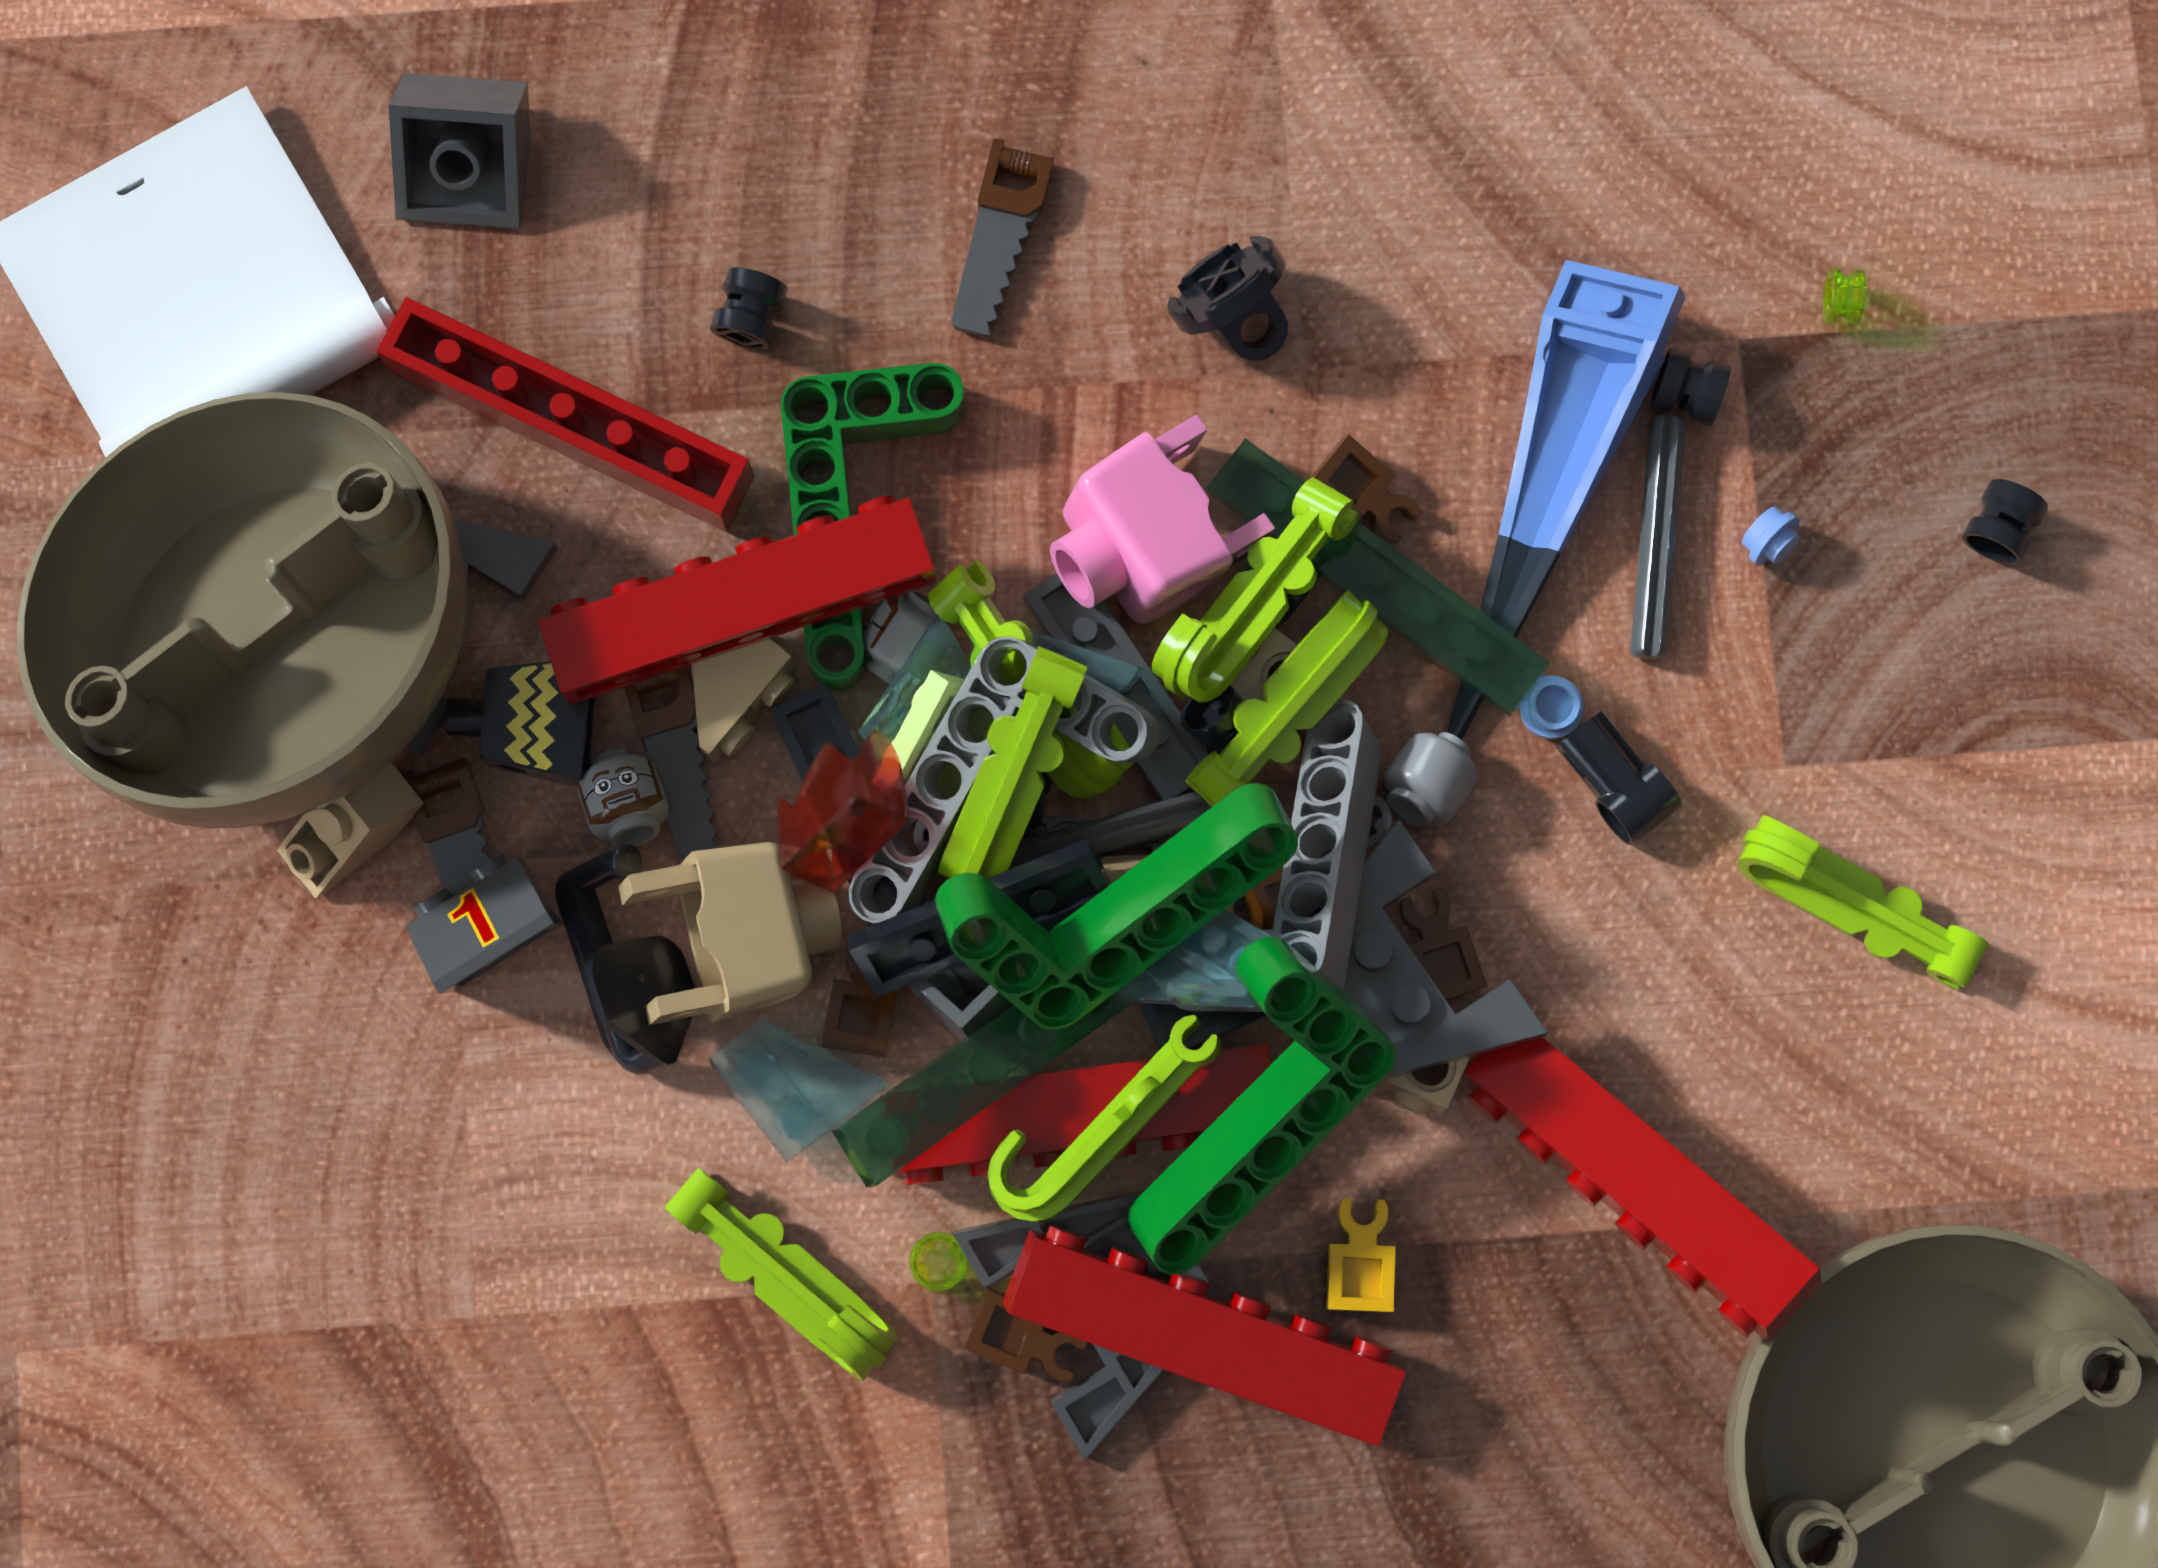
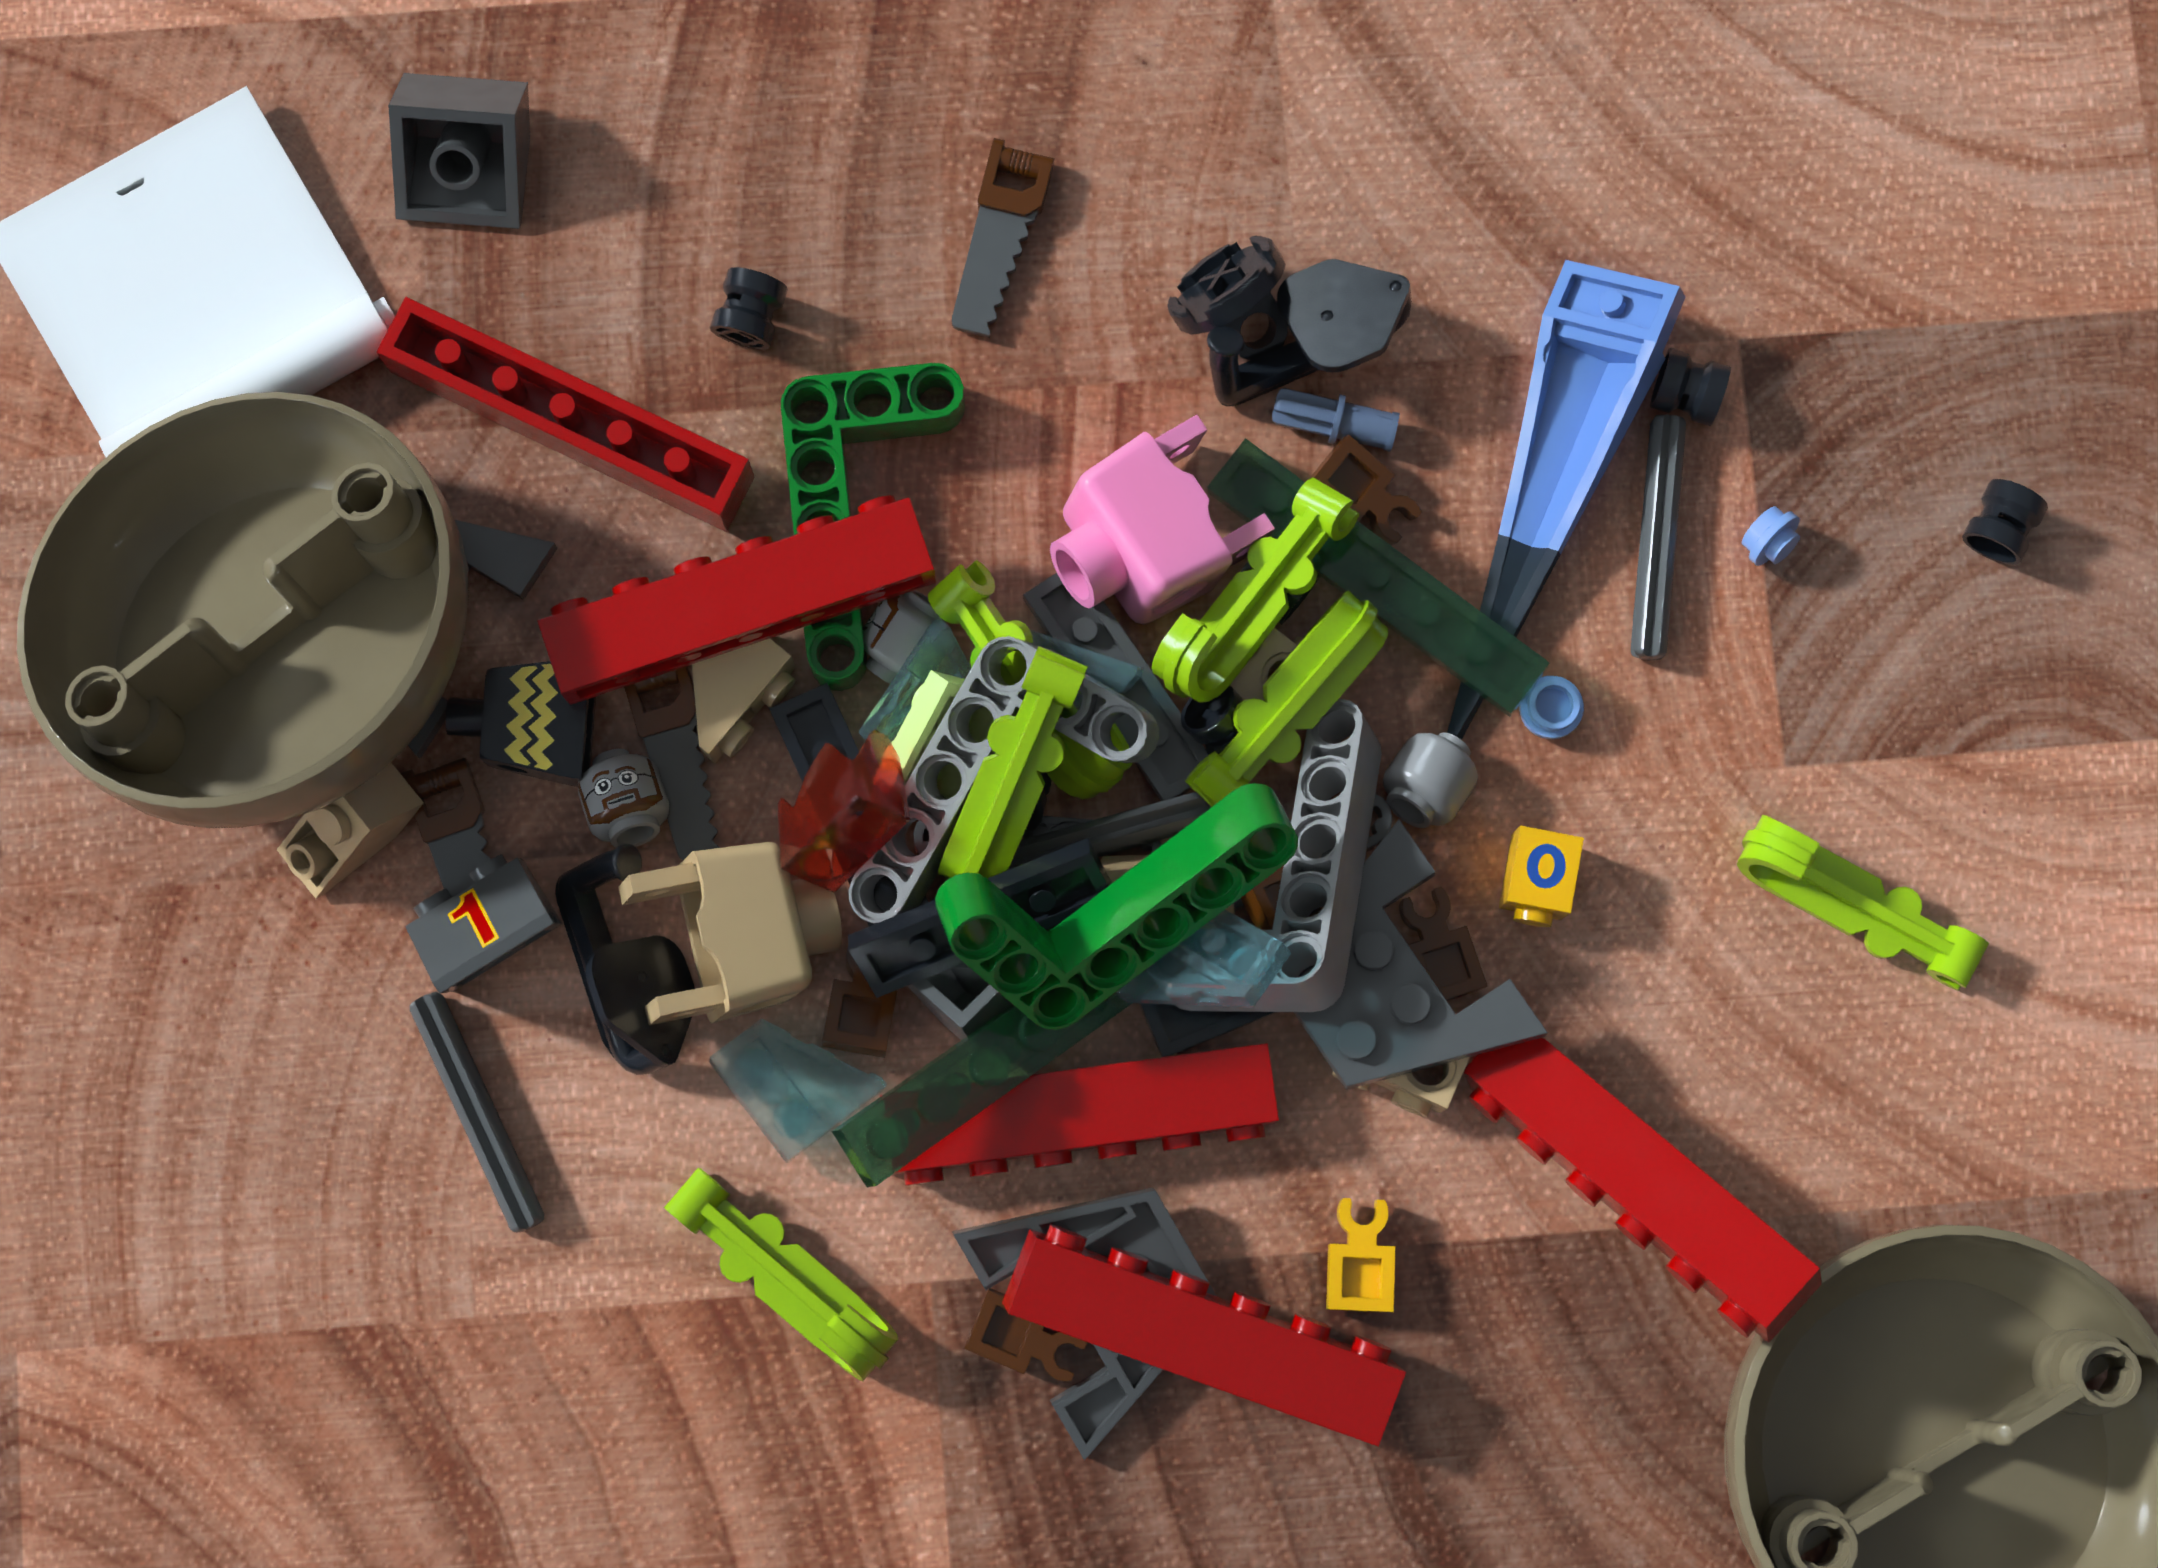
clear neon green bush [909,1232,968,1292] -> none
lime piece [987,1015,1222,1222] -> none
green beam [1127,937,1396,1275] -> none
black piece [1556,711,1682,845] -> none
clear neon green bush [1822,267,1866,325] -> none
none -> dark grey axle [409,992,544,1233]
none -> black piece [1207,259,1412,406]
none -> sand blue axle [1272,388,1400,452]
none -> yellow brick [1499,825,1584,927]

